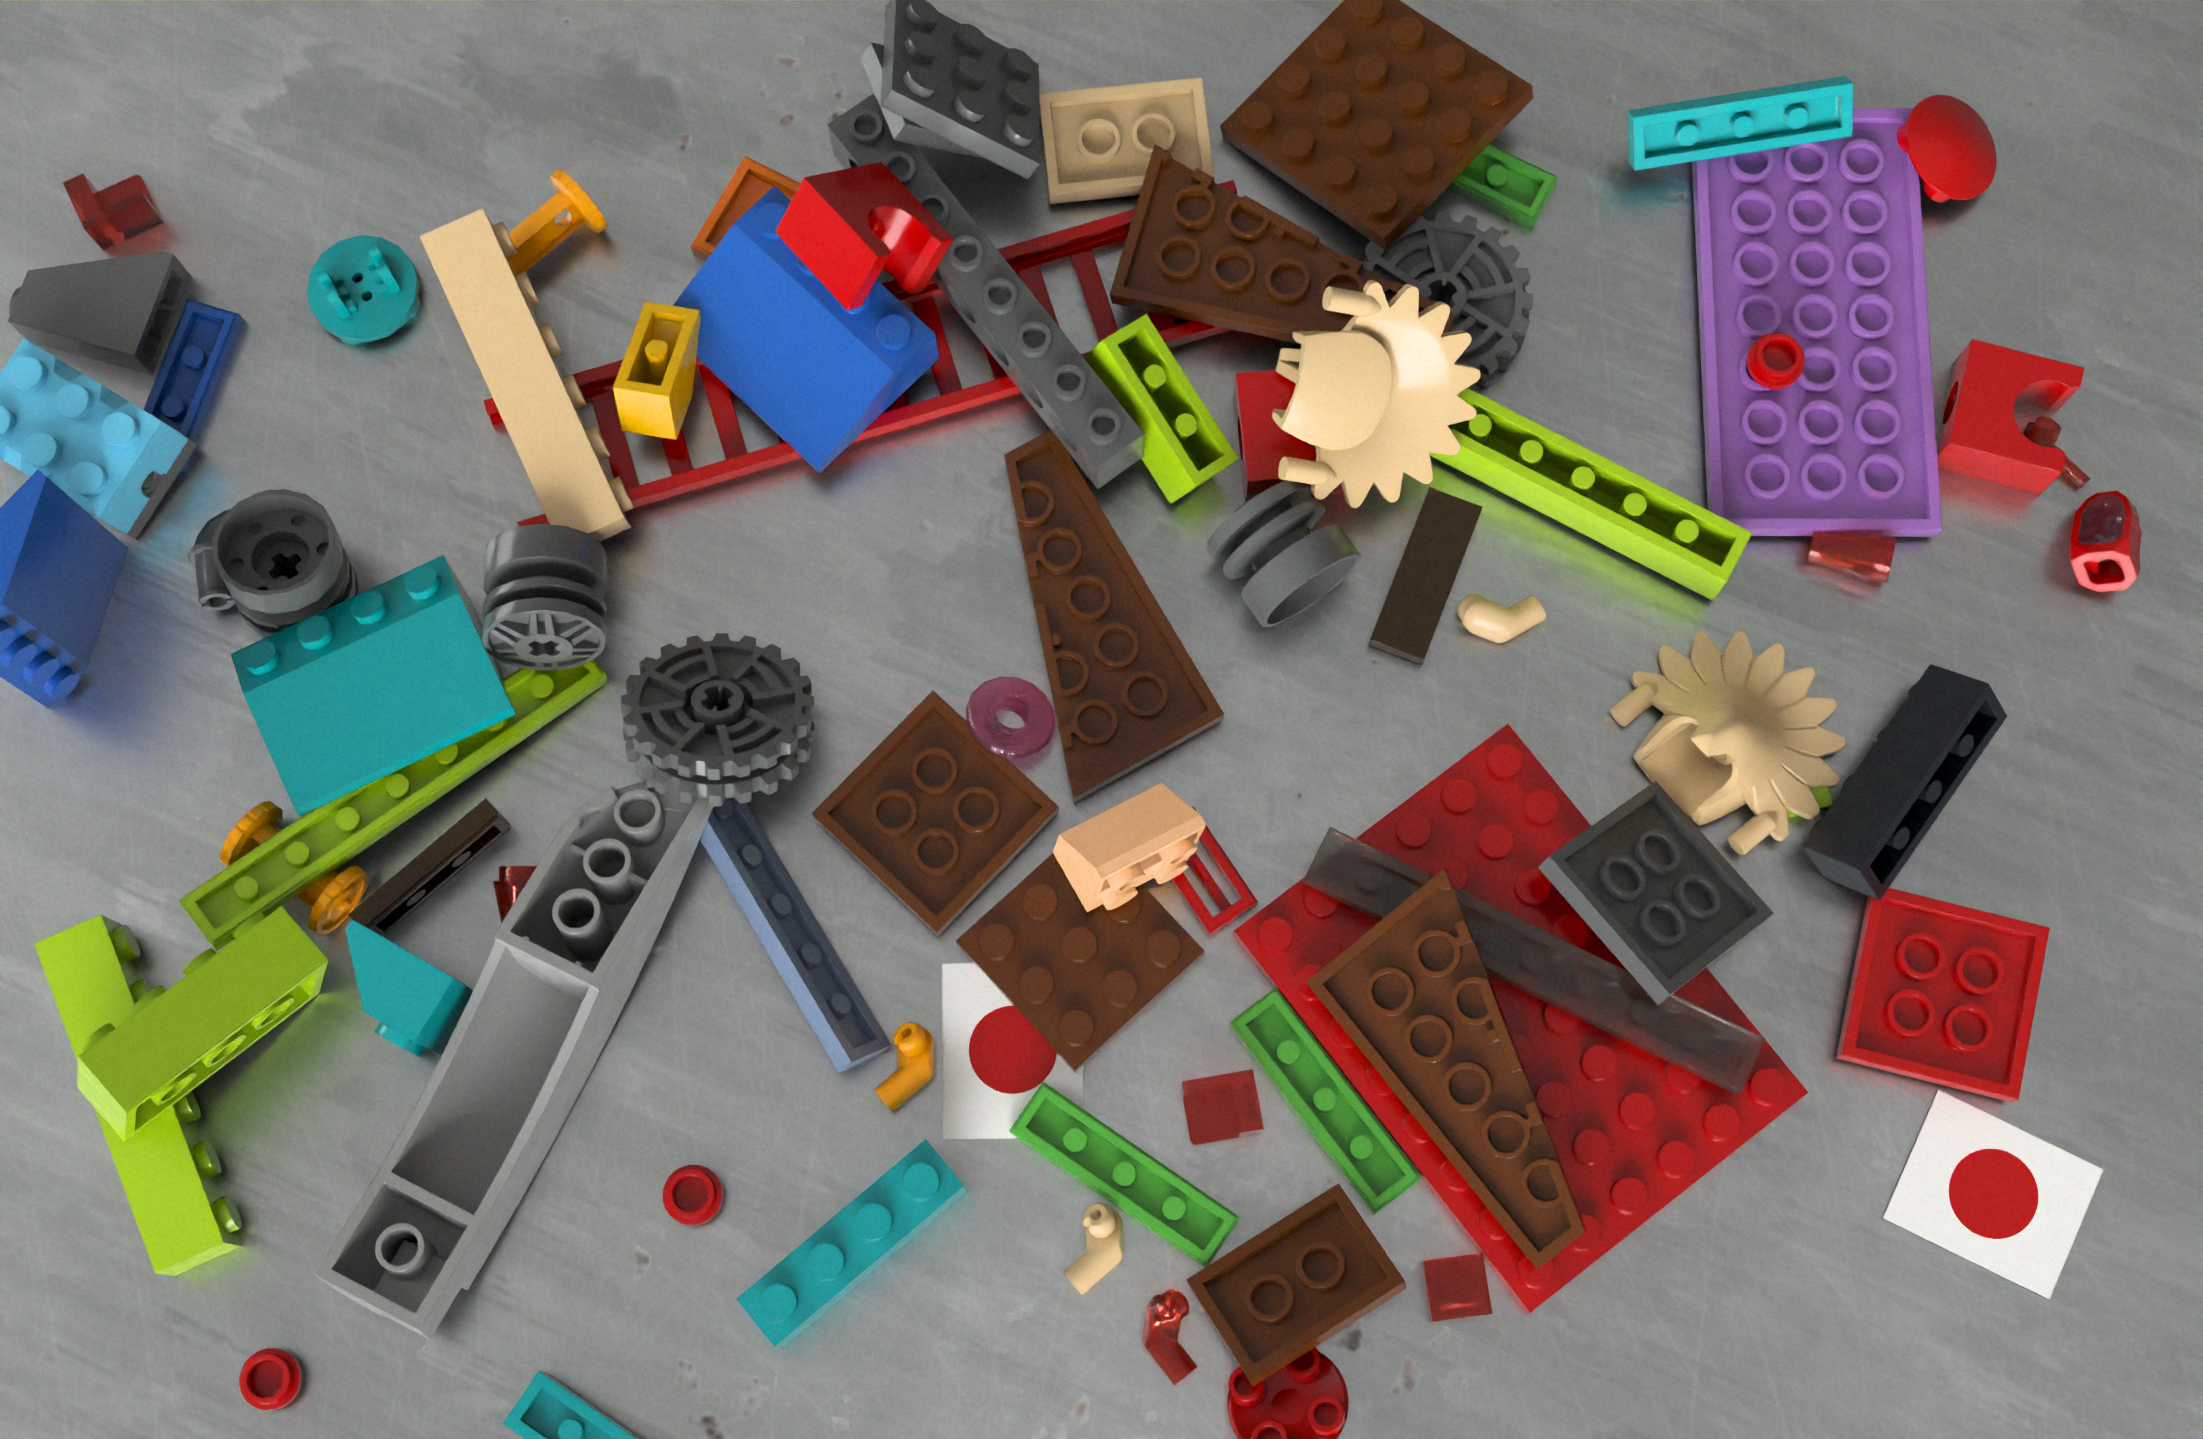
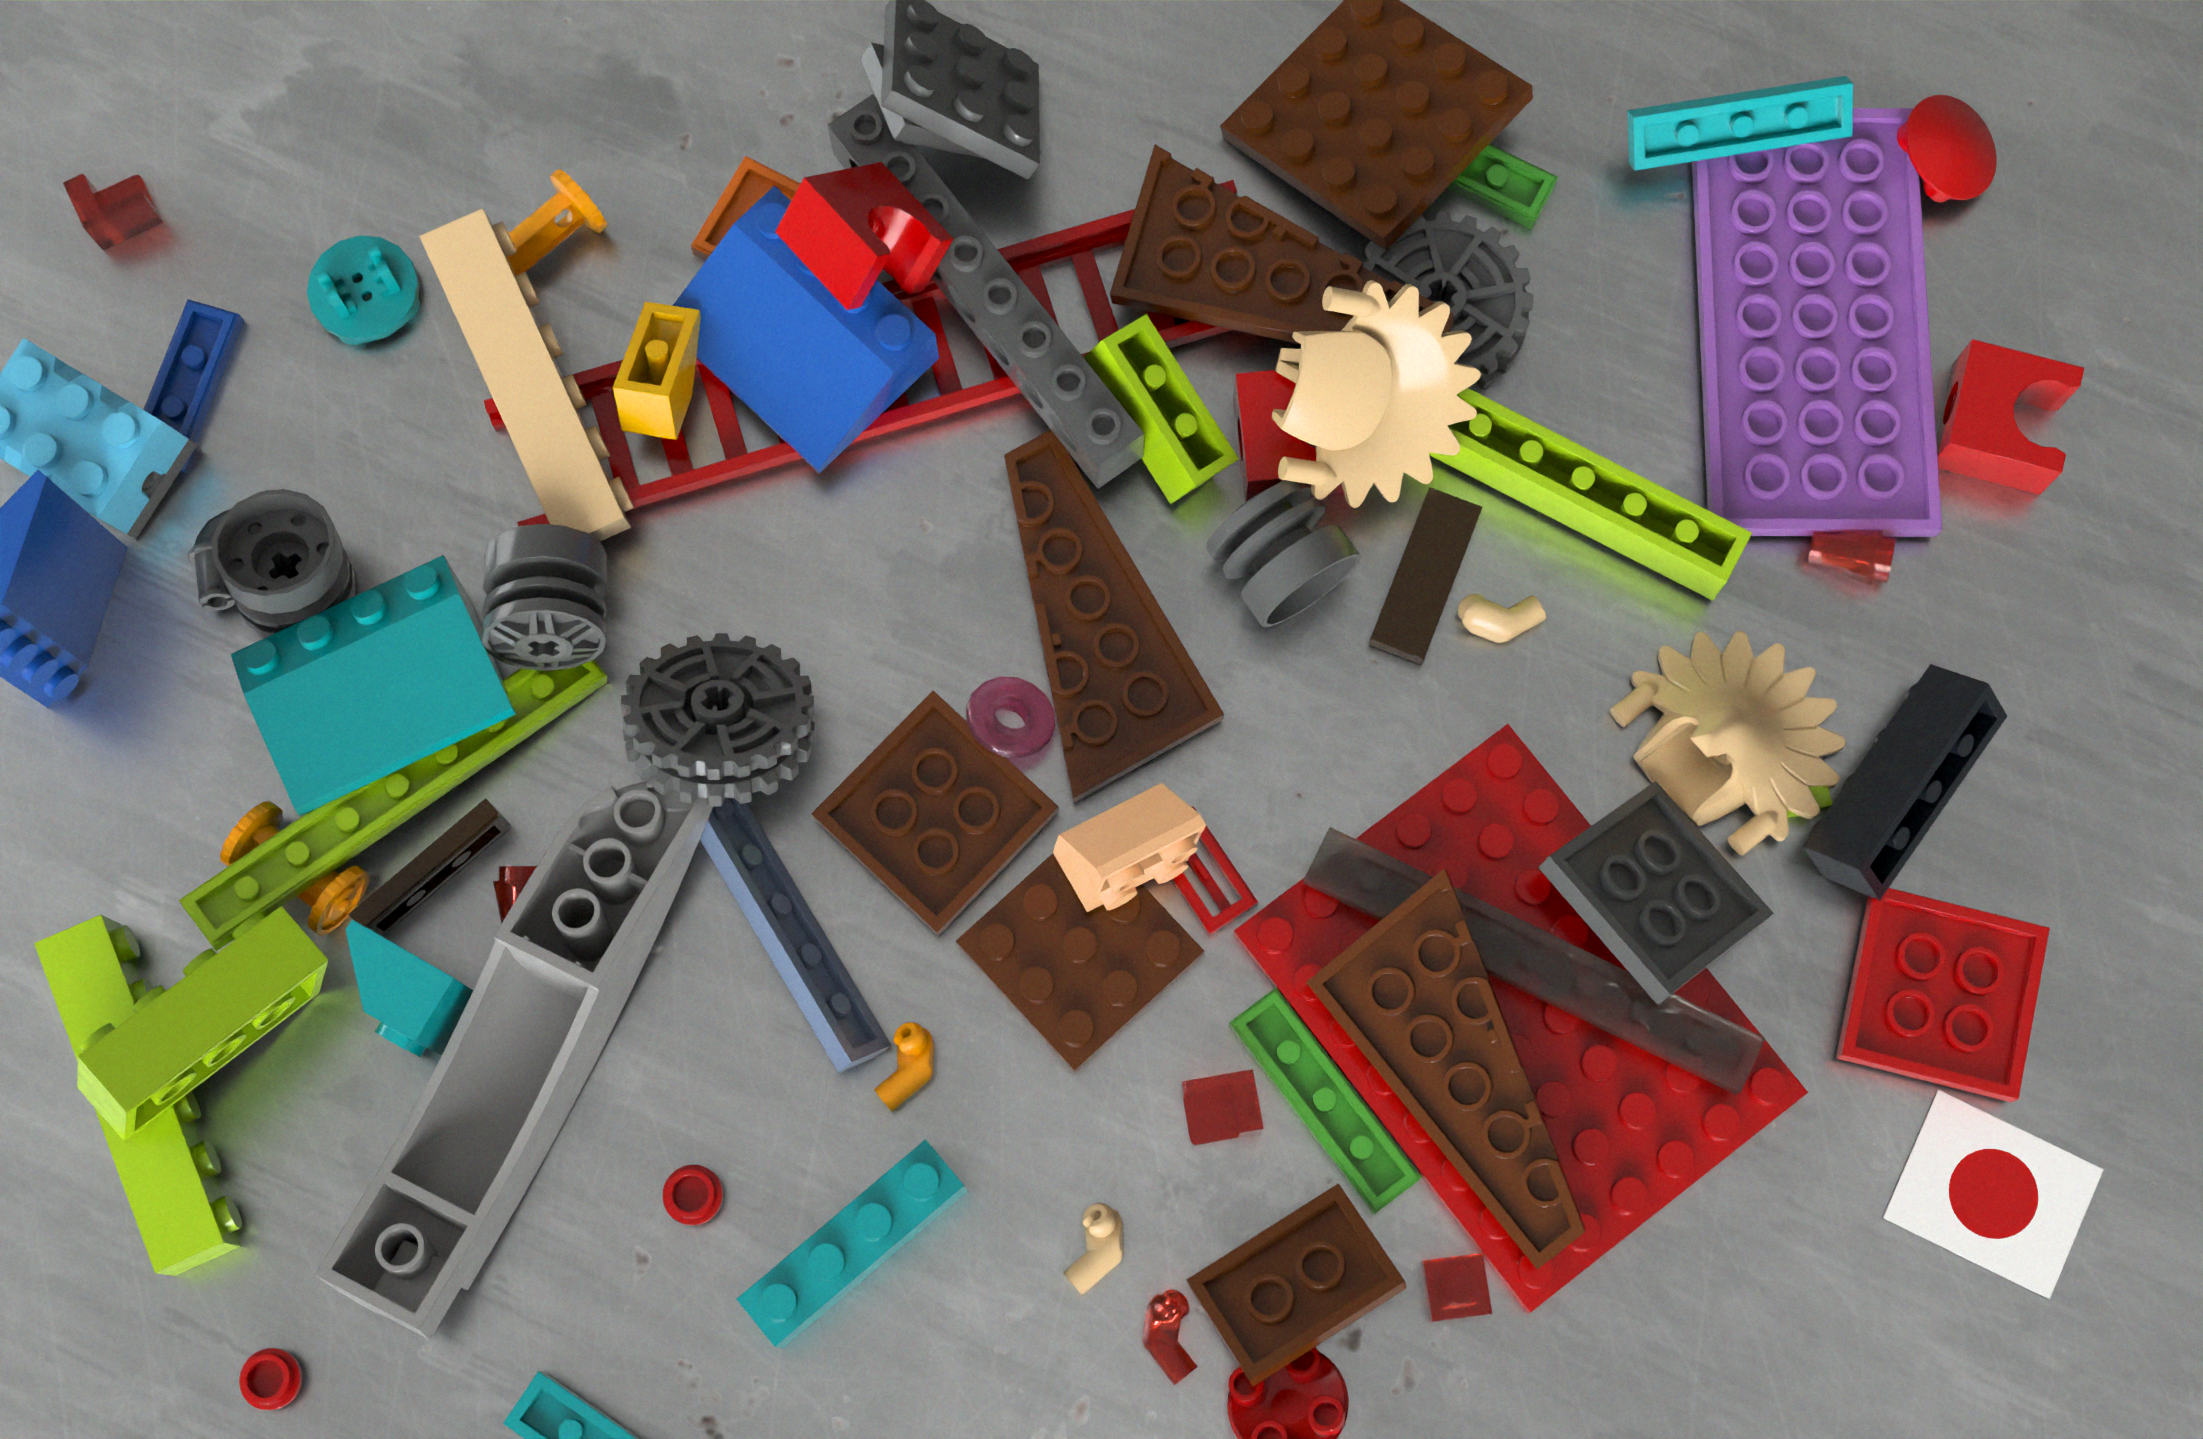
dark grey slope [8,251,191,375] -> none
white sticker [942,963,1085,1140] -> none
bright green tile [1009,1082,1241,1268] -> none
tan plate [1039,77,1215,204] -> none
red plate [1746,333,1805,389] -> none
clear red hand [2023,416,2090,488] -> none
red rock [2070,491,2142,592] -> none

